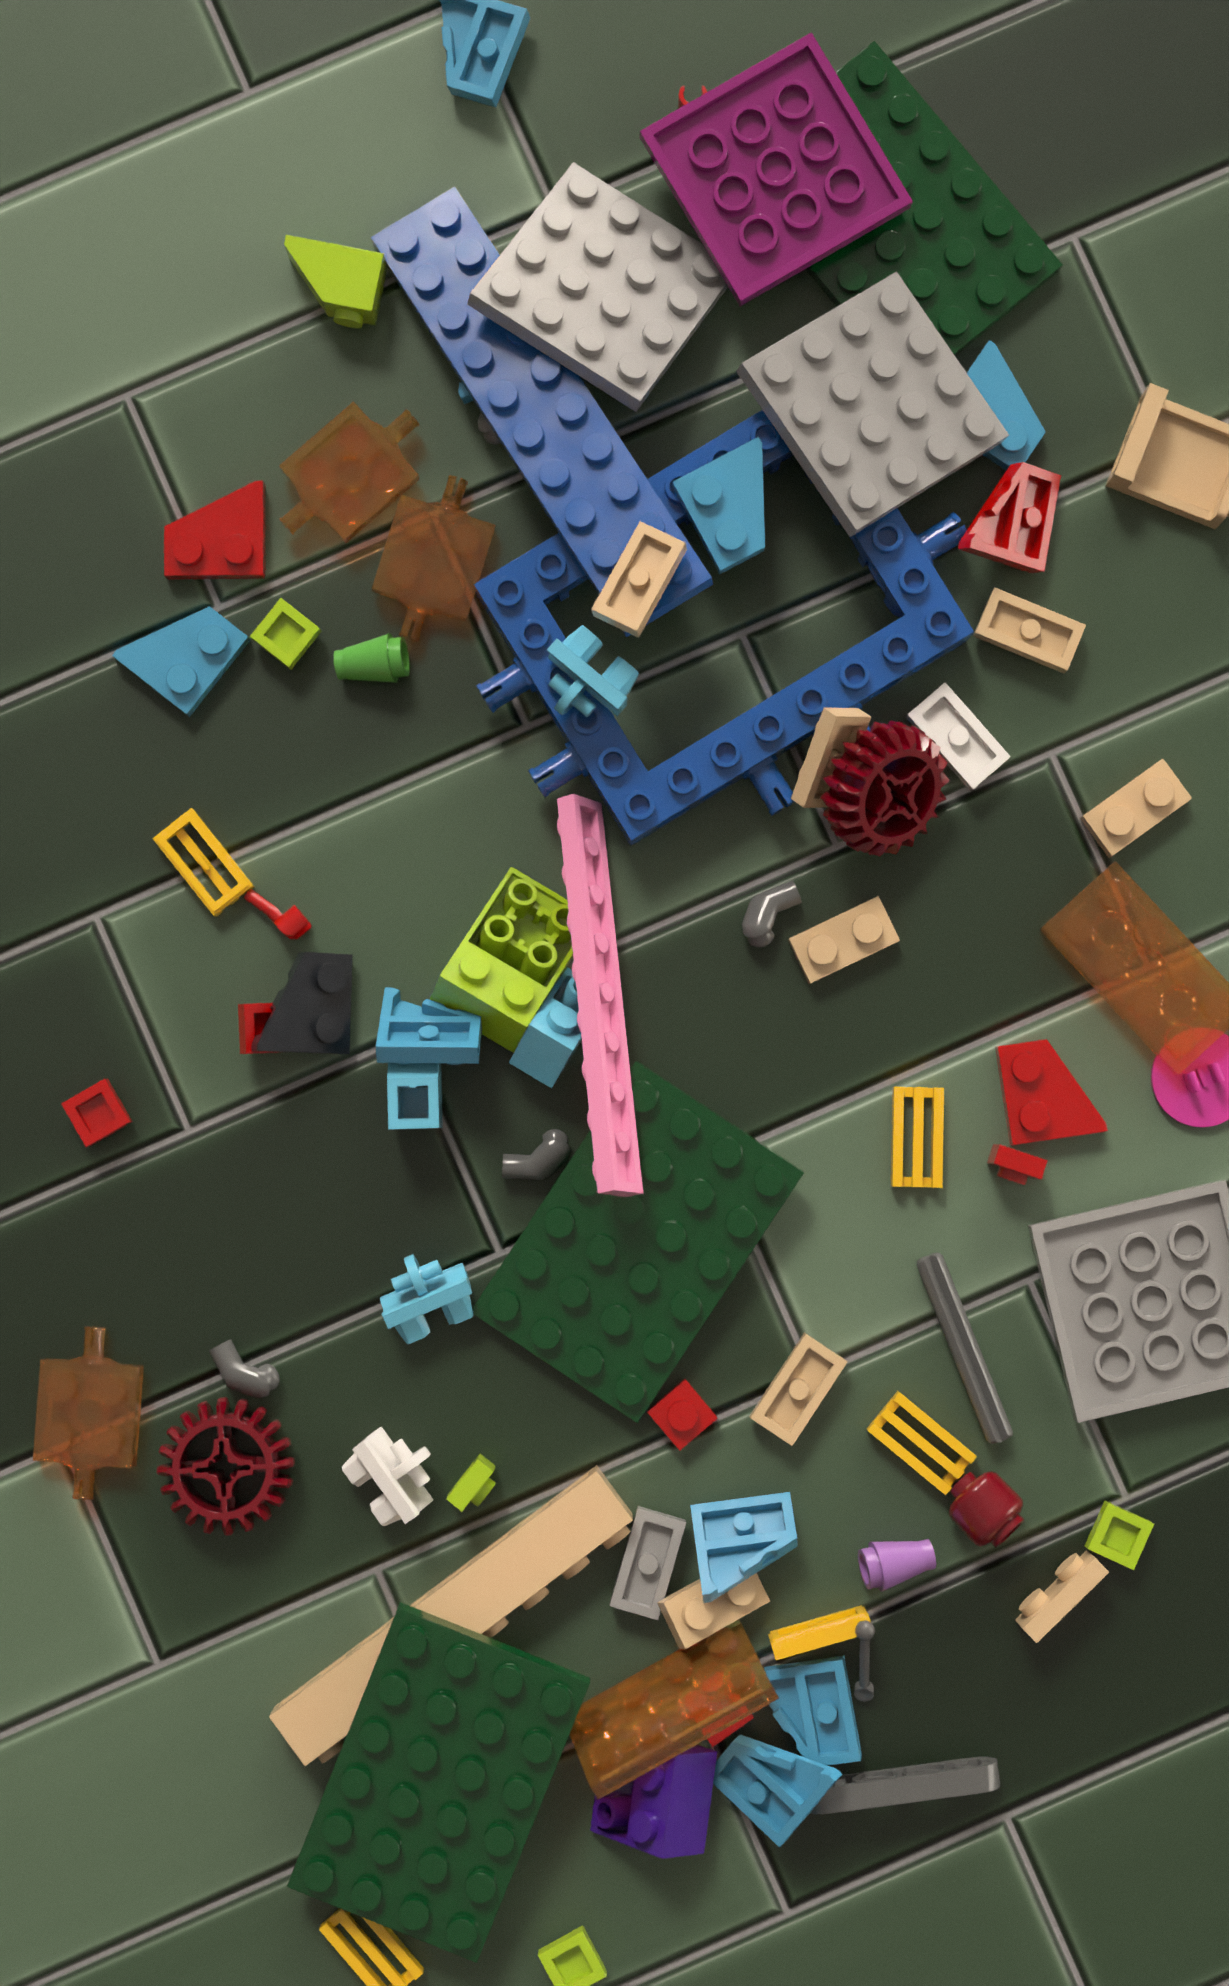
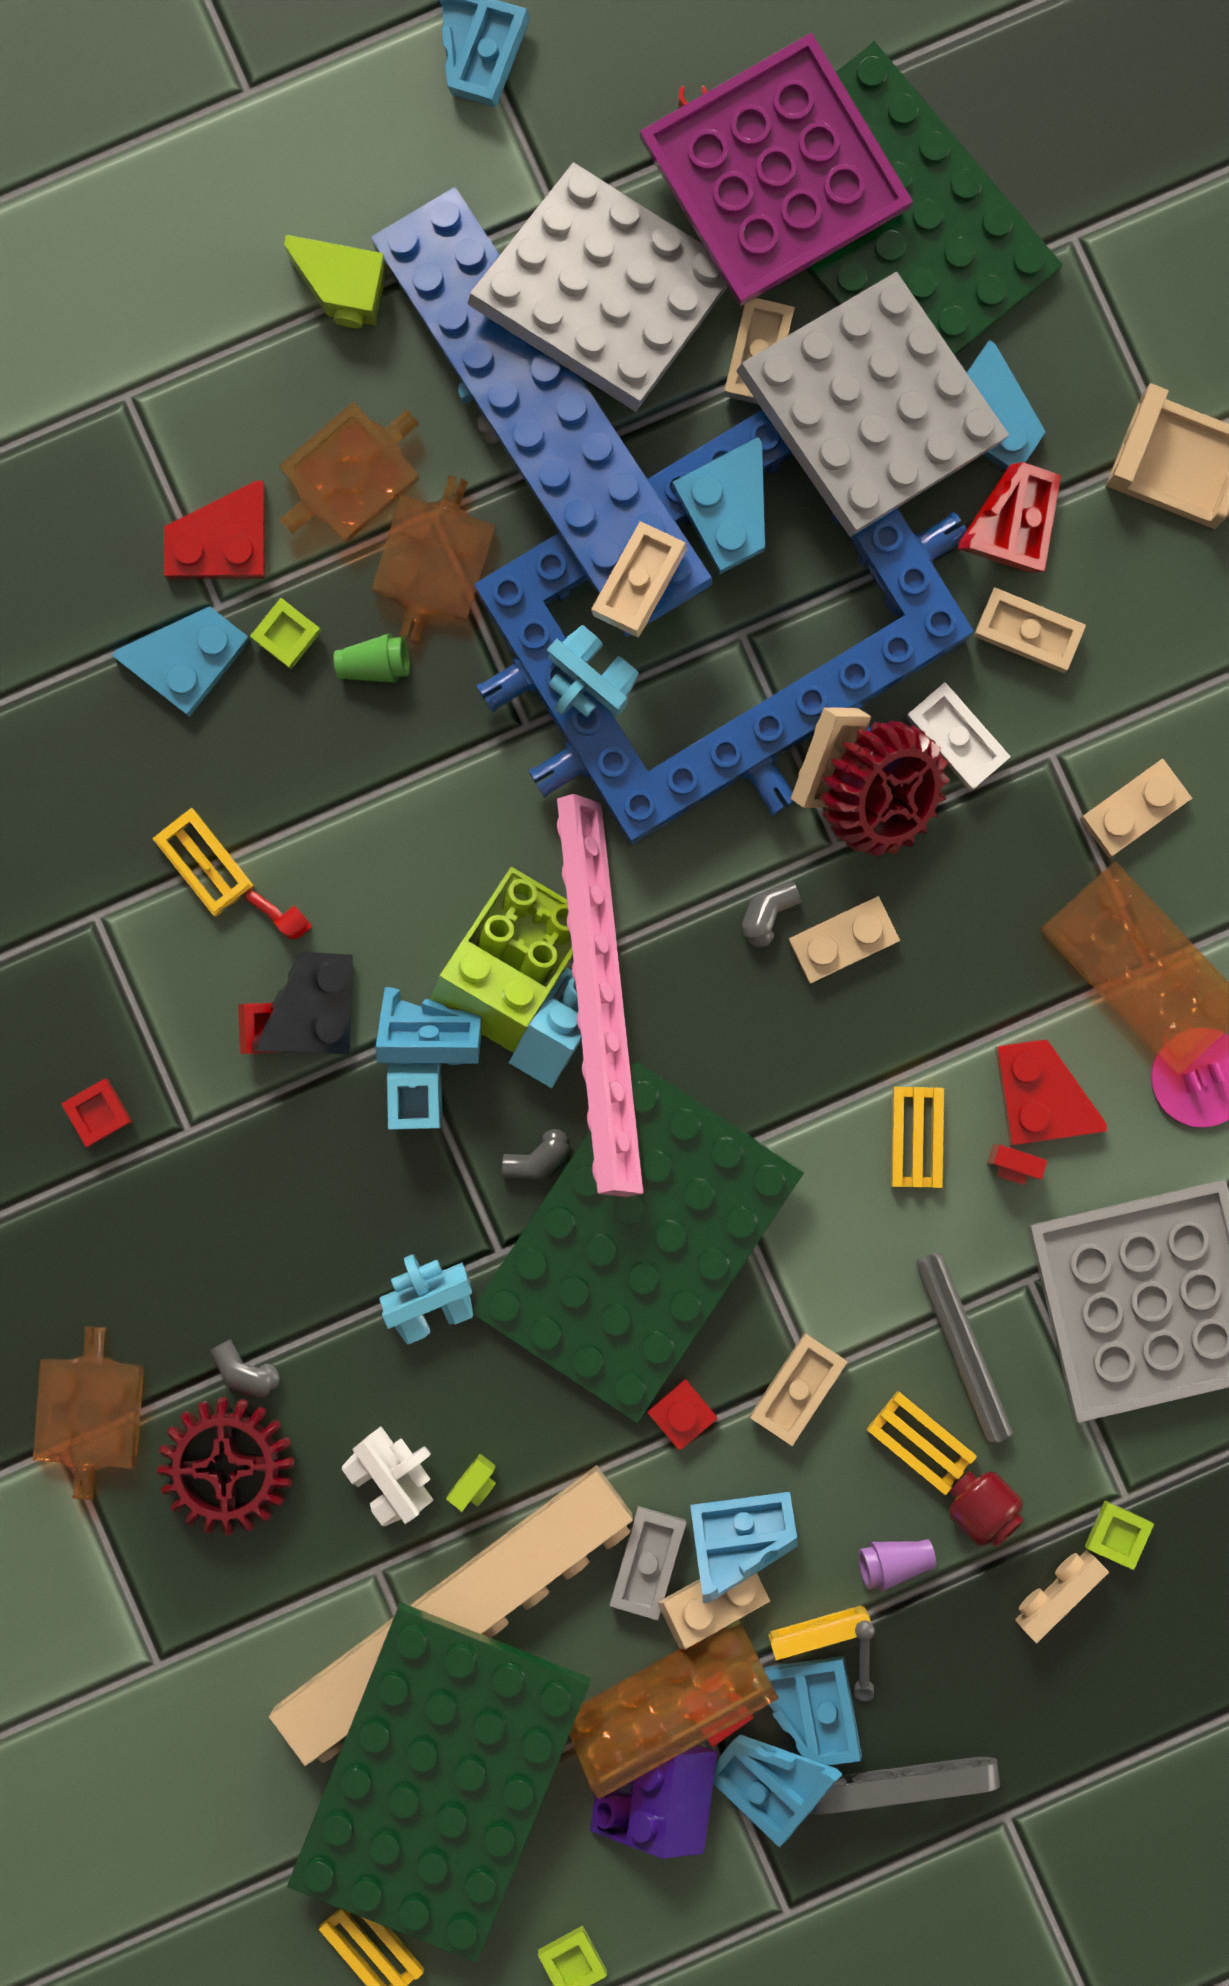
none -> tan plate [724,298,795,404]

